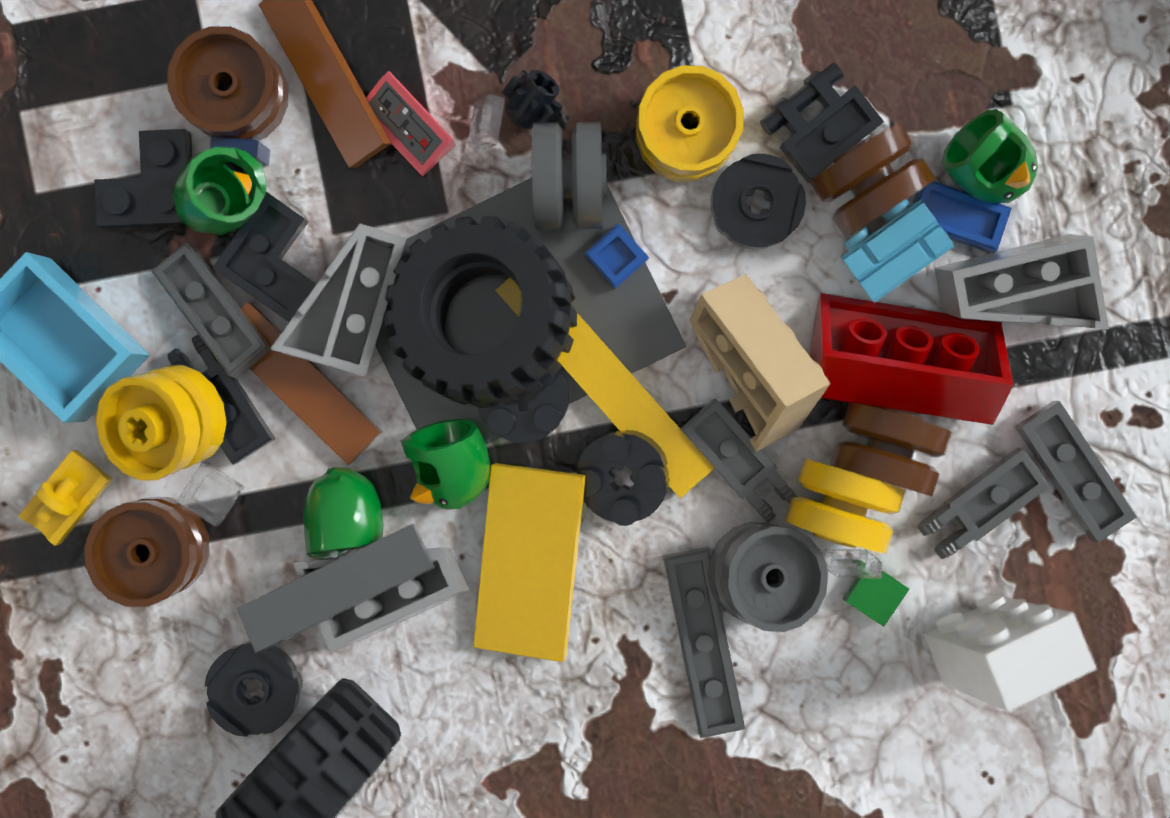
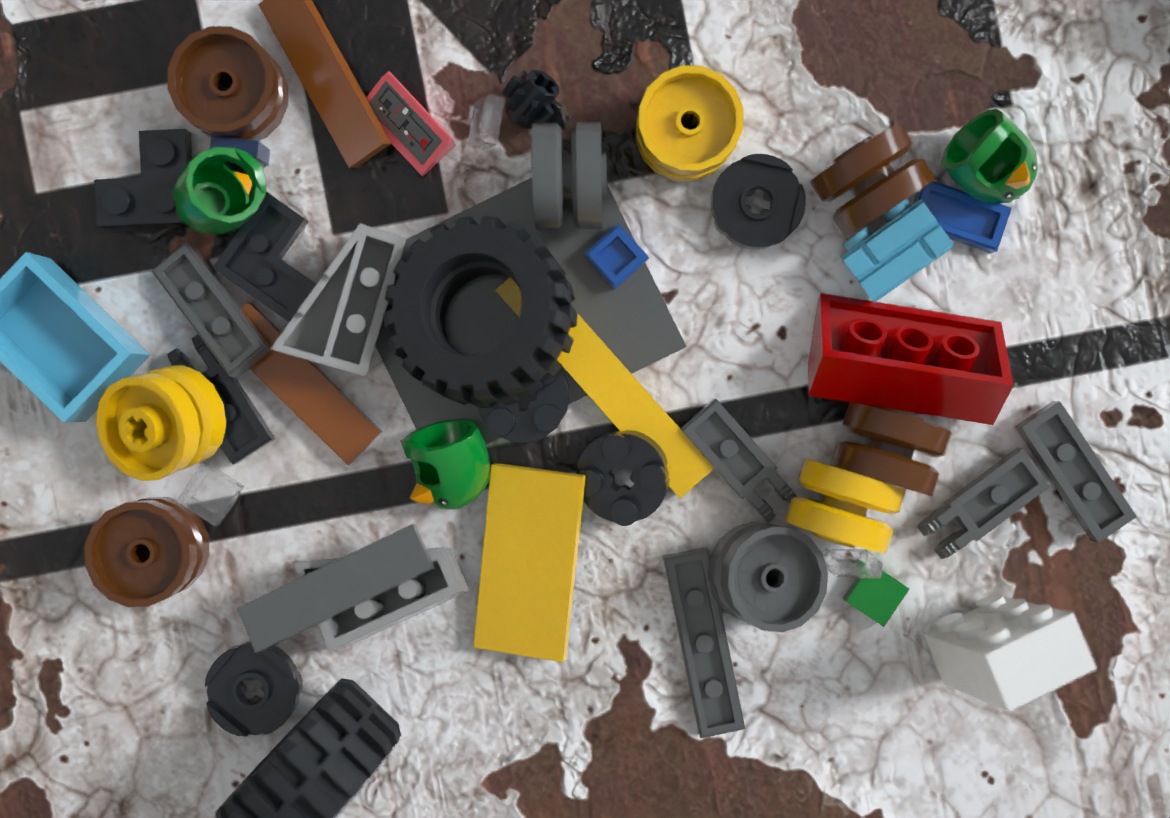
yellow hips [18,450,113,546] -> none
green piece [303,467,384,560] -> none
tan wedge [689,274,831,452] -> none
black plate [760,63,884,183] -> none
light grey wedge [934,234,1109,330] -> none

